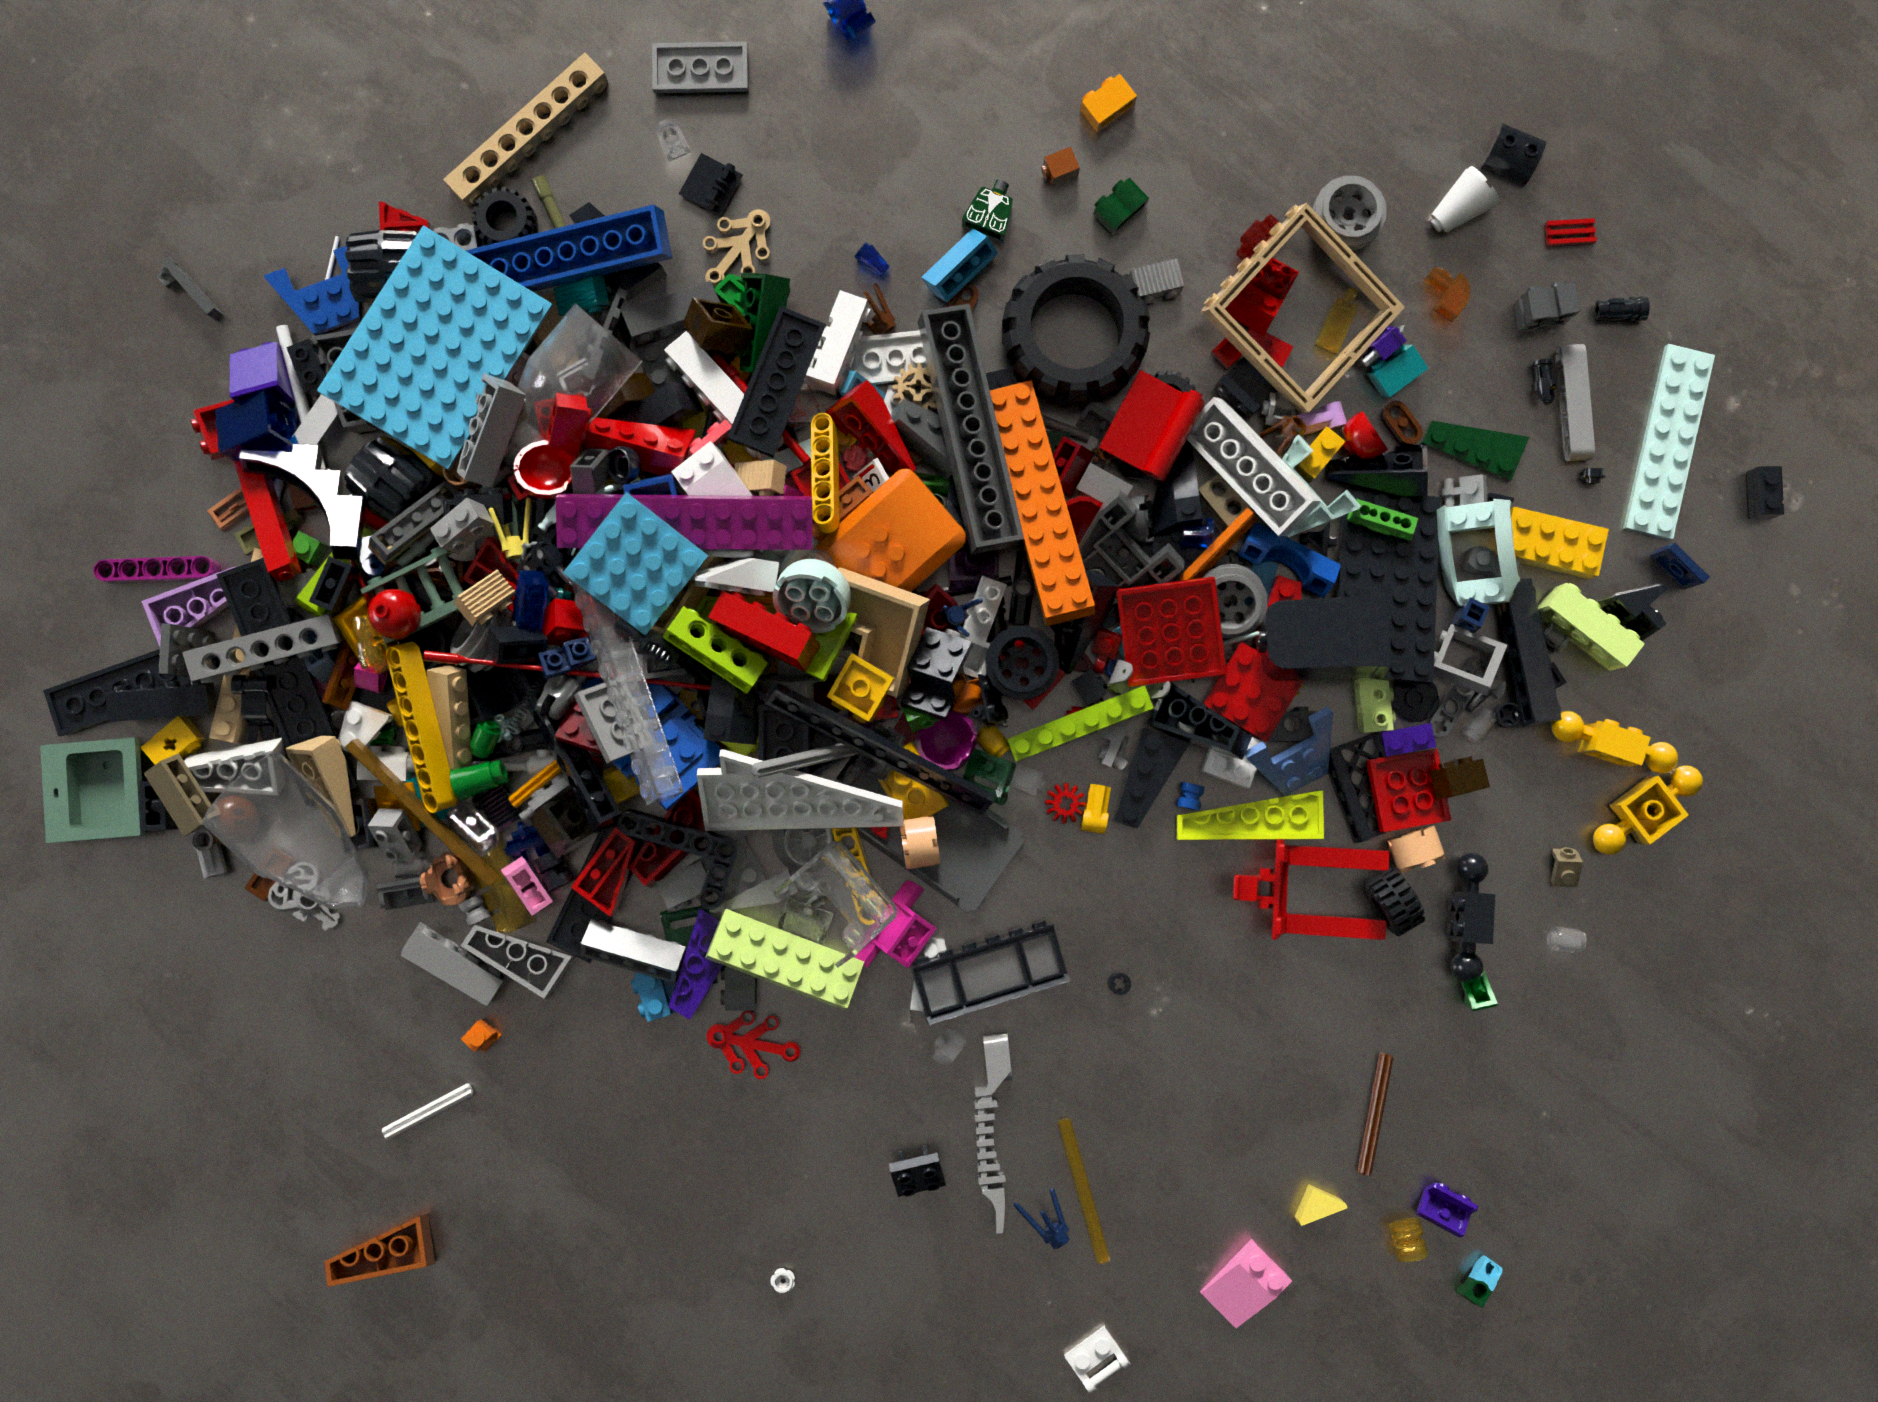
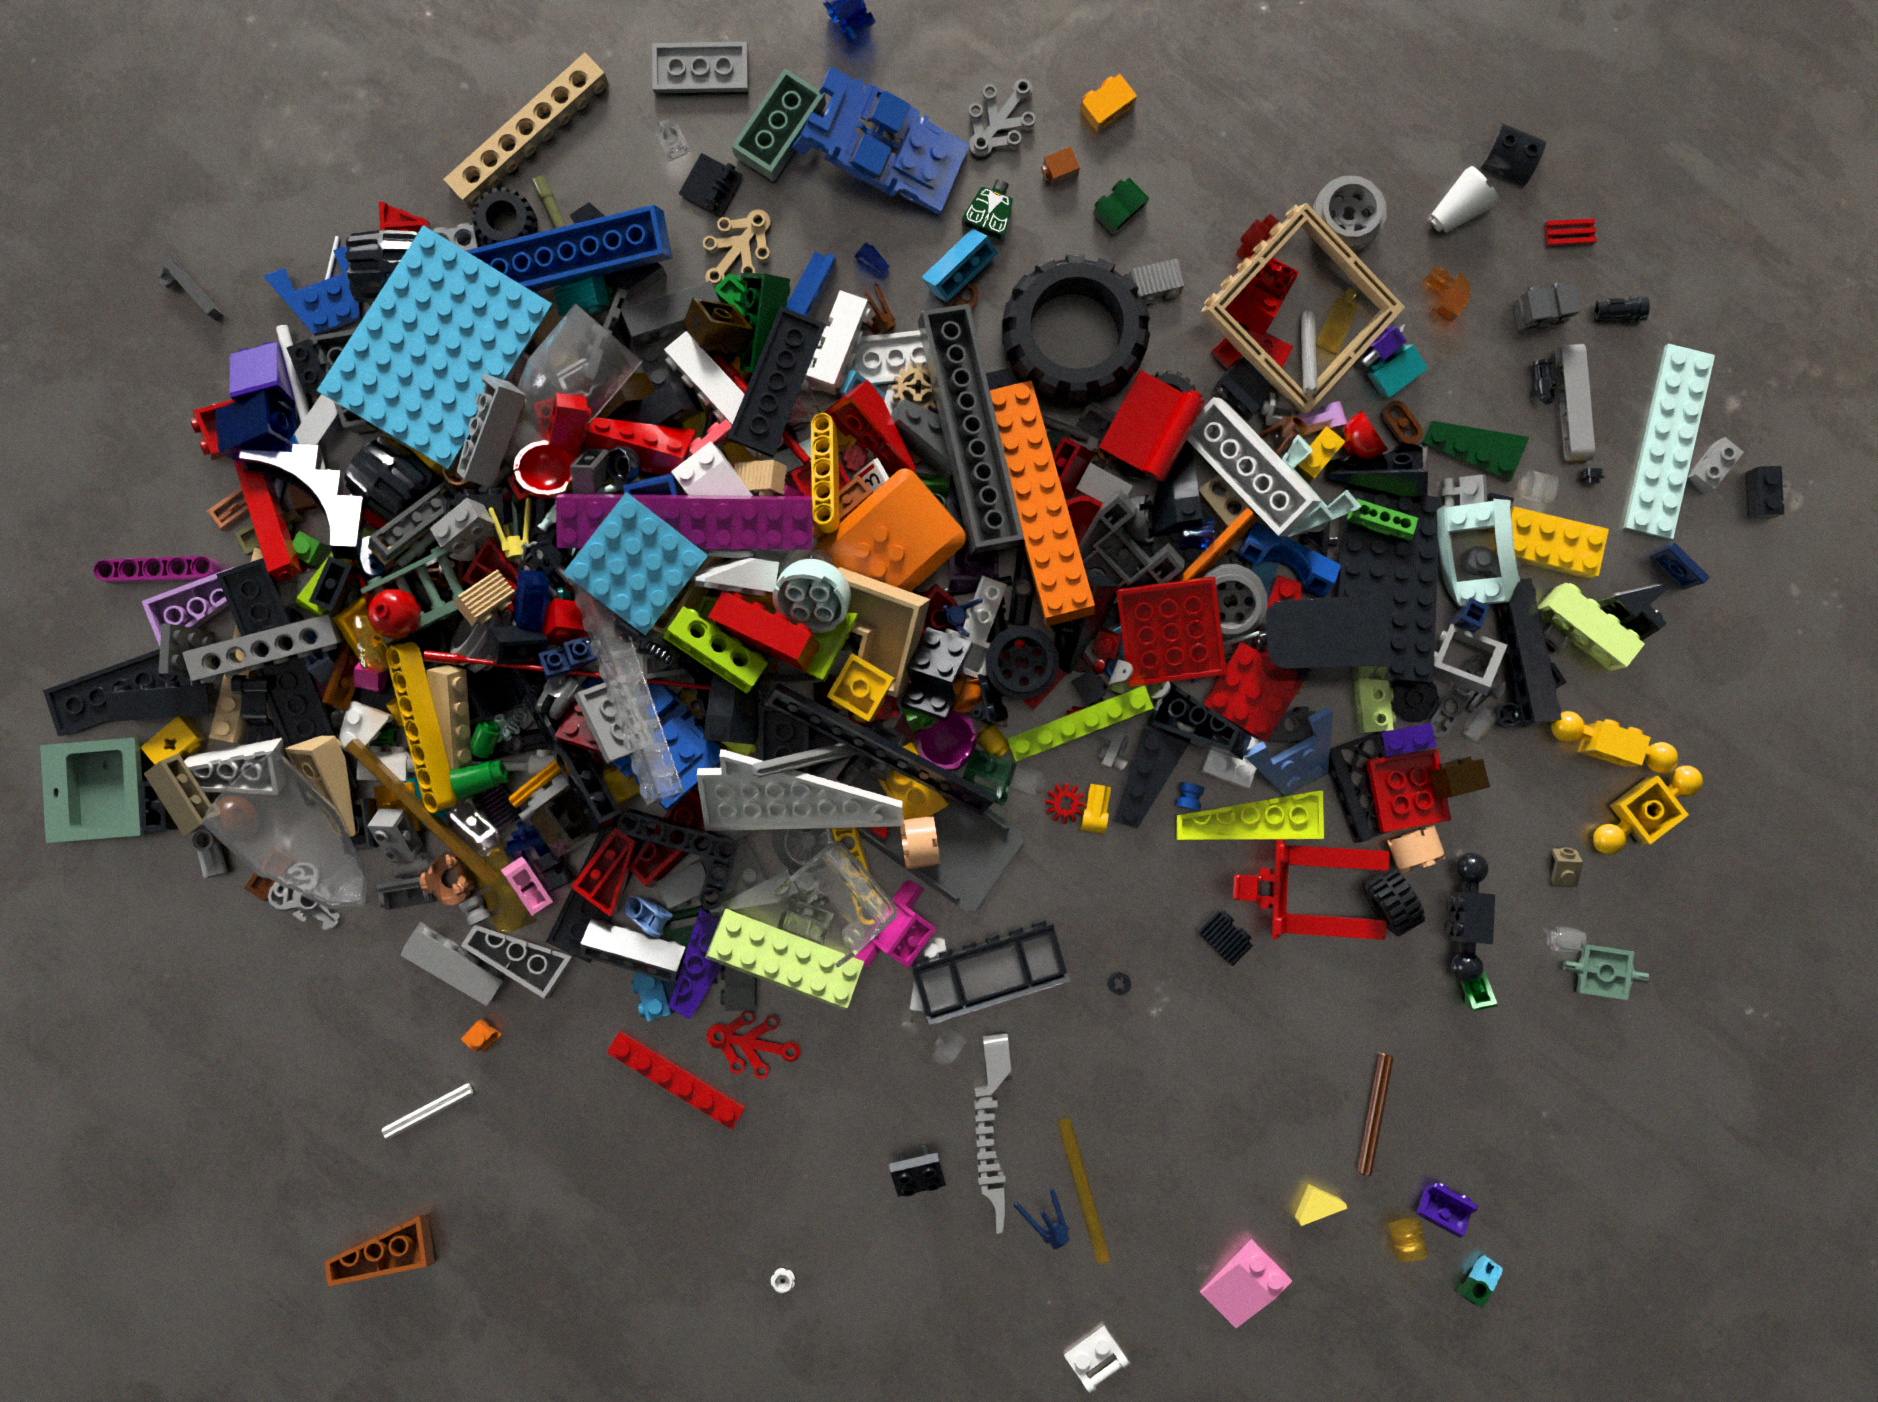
none -> red plate [606,1031,746,1130]
none -> medium blue piece [625,896,673,938]
none -> sand green brick [731,68,826,182]
none -> blue fence [786,251,837,317]
none -> blue piece [792,66,969,214]
none -> light grey plant [969,79,1035,157]
none -> black brick [1195,910,1253,966]
none -> light grey axle [1301,311,1317,395]
none -> clear brick [1517,471,1559,505]
none -> sand green plate [1563,944,1649,1000]
none -> light grey brick [1686,437,1744,494]

